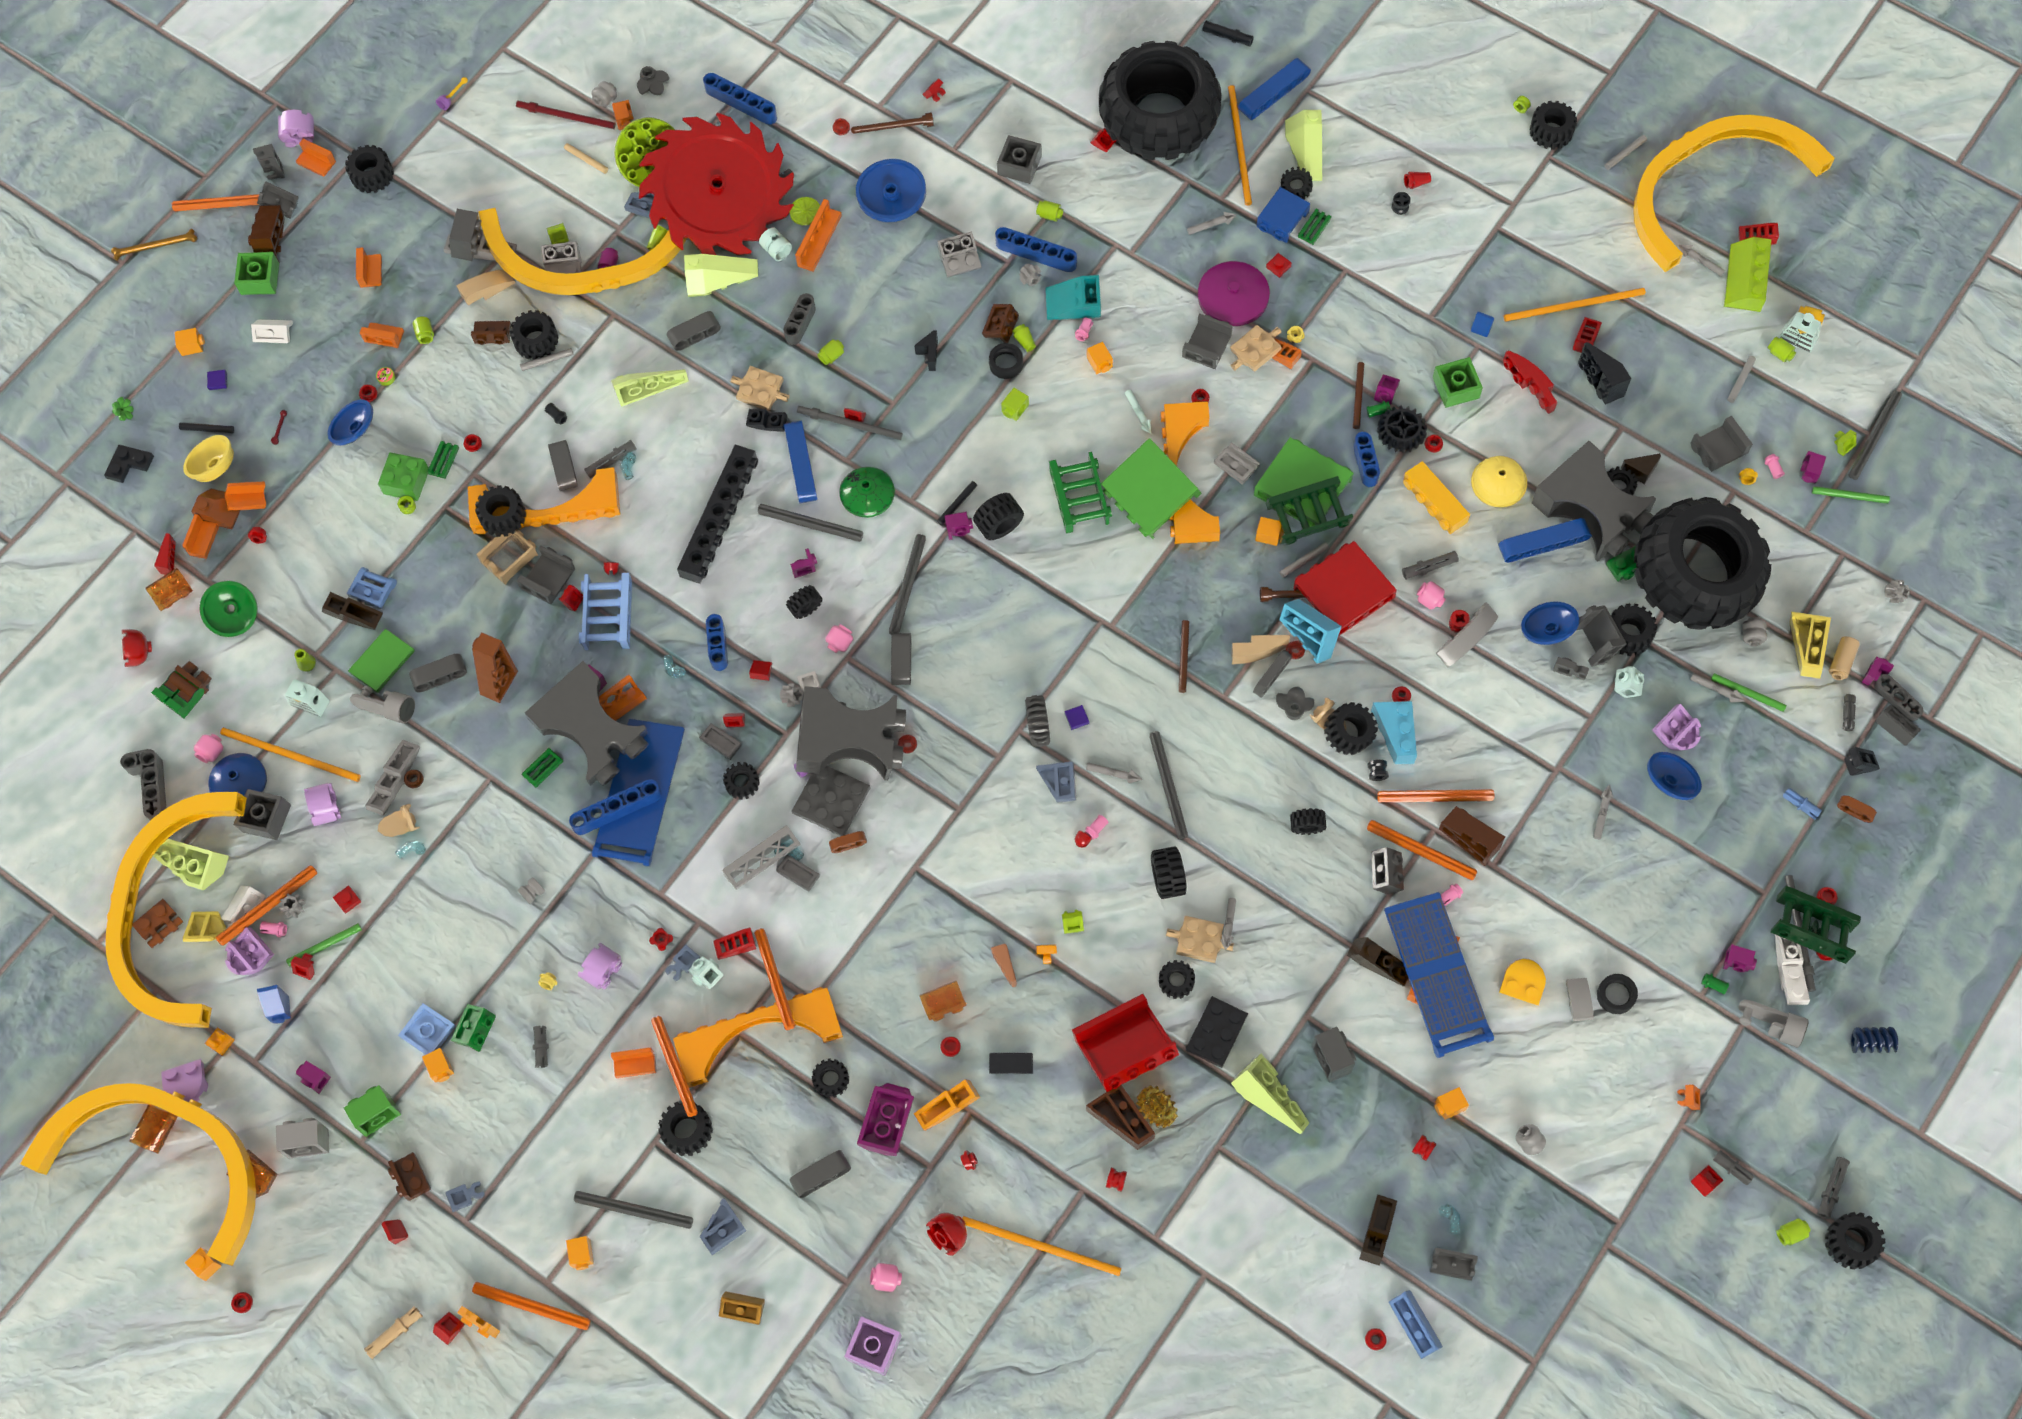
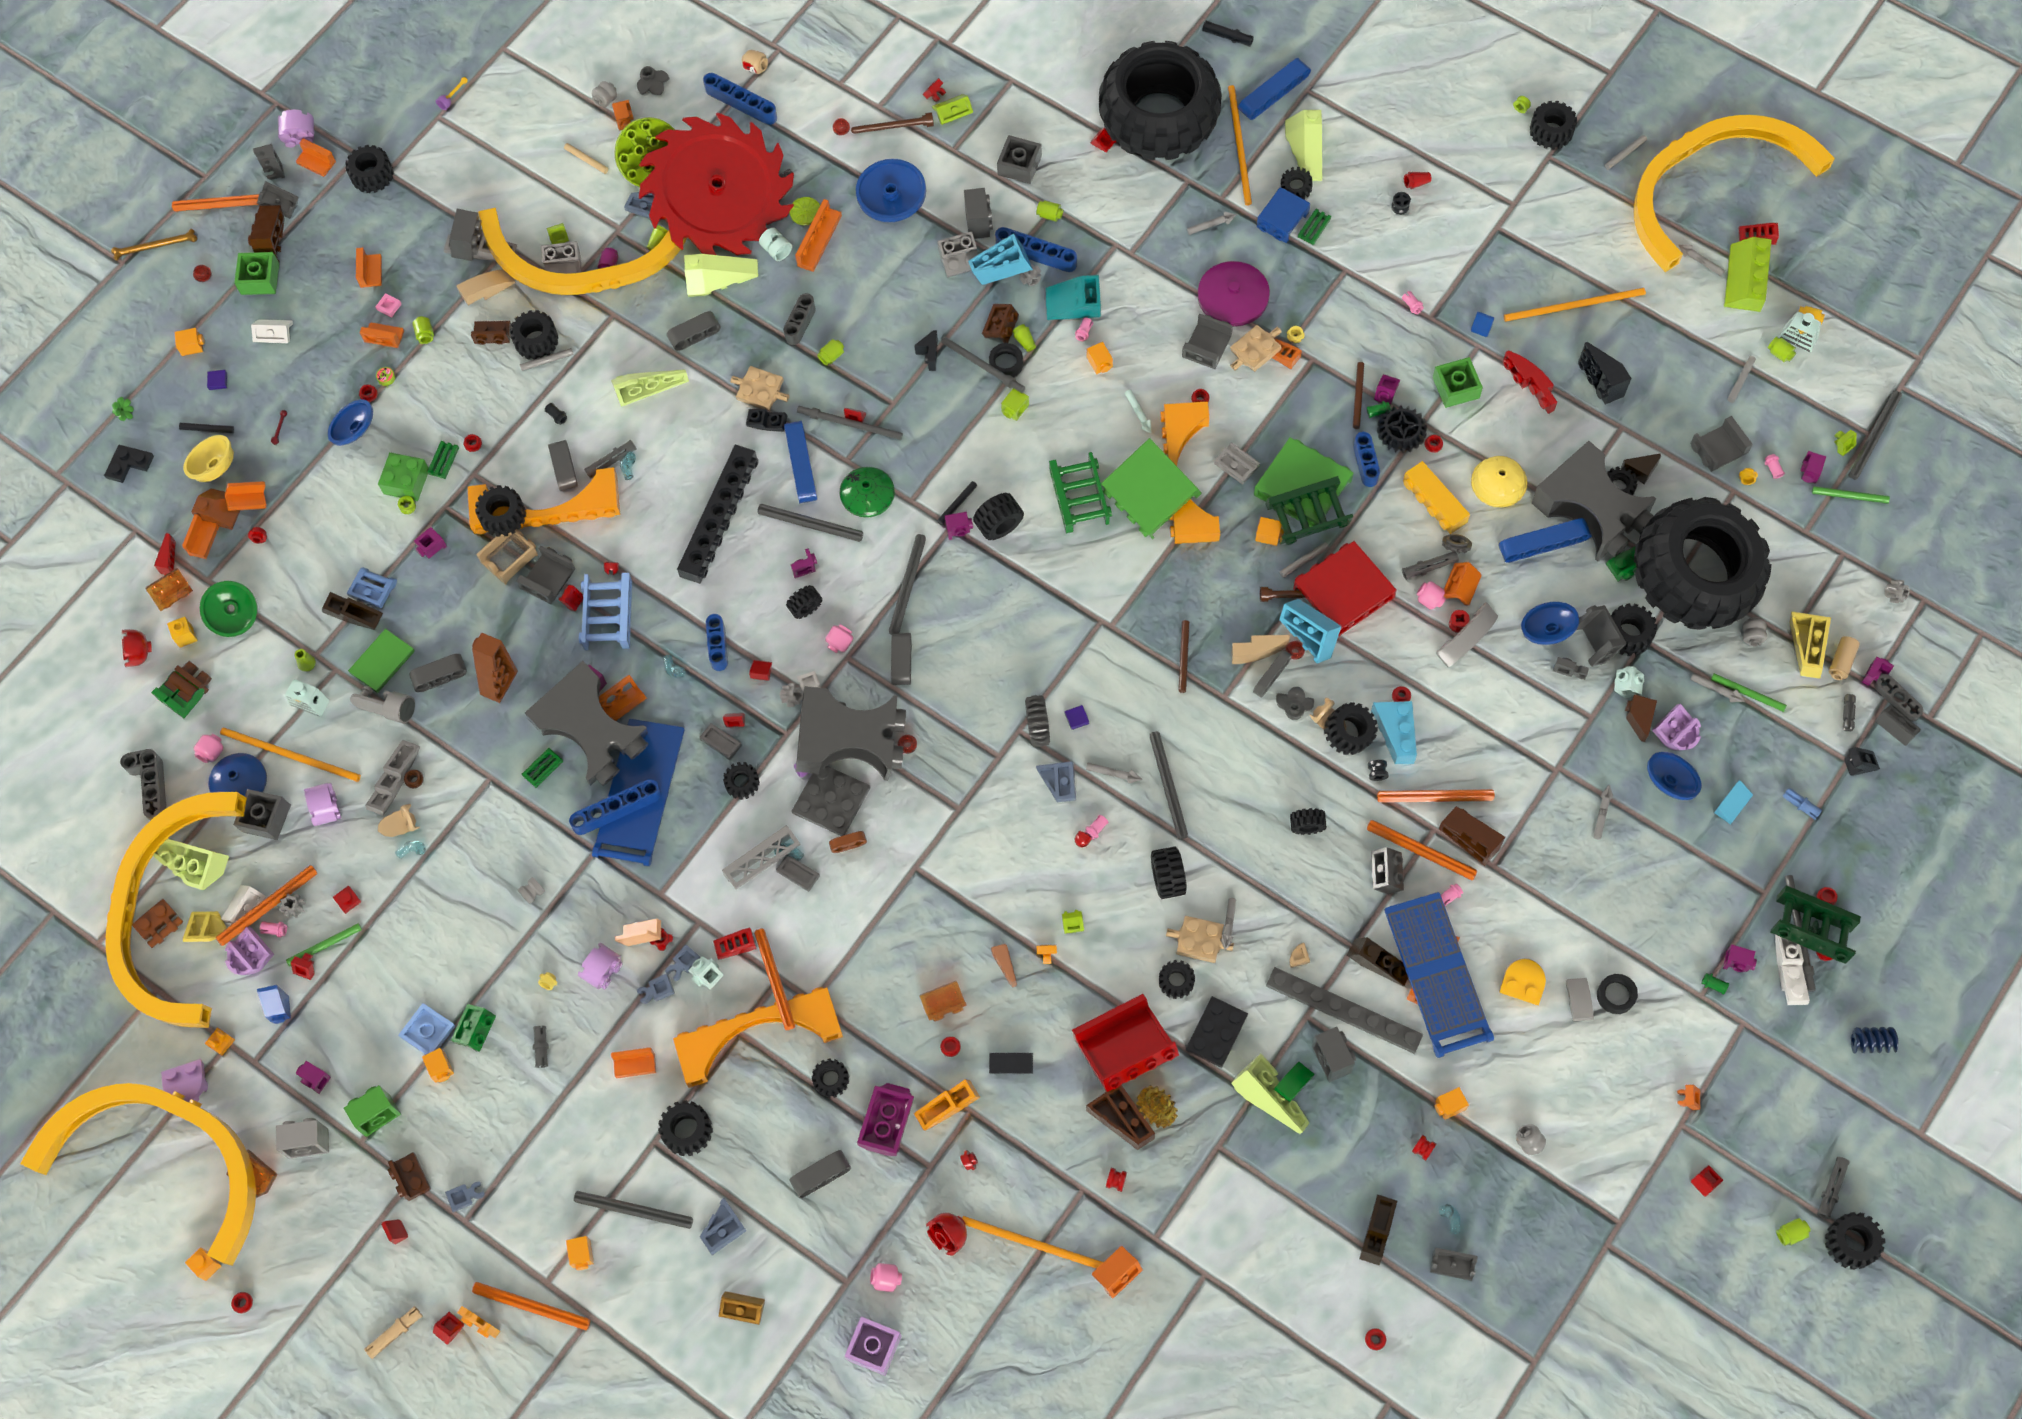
clear orange bracket [129,1105,178,1154] -> none
dark red bar [516,100,616,129] -> none
orange axle [651,1016,698,1117] -> none
red plate [1266,253,1292,278] -> none
medium blue slope [1389,1290,1443,1359] -> none
red slope [1573,317,1602,353] -> none
dark grey axle [1713,1150,1754,1185] -> none
light grey piece [1739,1000,1809,1048] -> none
dark orange beam [1837,795,1877,823] -> none
none -> yellow brick [167,616,198,648]
none -> clear red plate [193,265,212,282]
none -> bright pink plate [375,293,402,318]
none -> magenta brick [414,527,447,559]
none -> light nougat panel [615,918,661,946]
none -> sand blue plate [637,974,675,1004]
none -> tan head [742,49,768,74]
none -> lime panel [932,94,973,125]
none -> dark grey bar [941,337,1025,393]
none -> dark grey brick [964,188,993,239]
none -> medium azure wedge [968,234,1033,285]
none -> orange panel [1092,1246,1143,1299]
none -> dark grey plate [1266,967,1423,1054]
none -> green slope [1274,1062,1315,1102]
none -> tan tile [1290,943,1310,968]
none -> bright pink pin [1402,291,1424,314]
none -> dark grey gear [1442,534,1472,553]
none -> orange panel [1444,562,1482,605]
none -> reddish brown slope [1625,694,1657,742]
none -> medium azure slope [1714,780,1753,825]

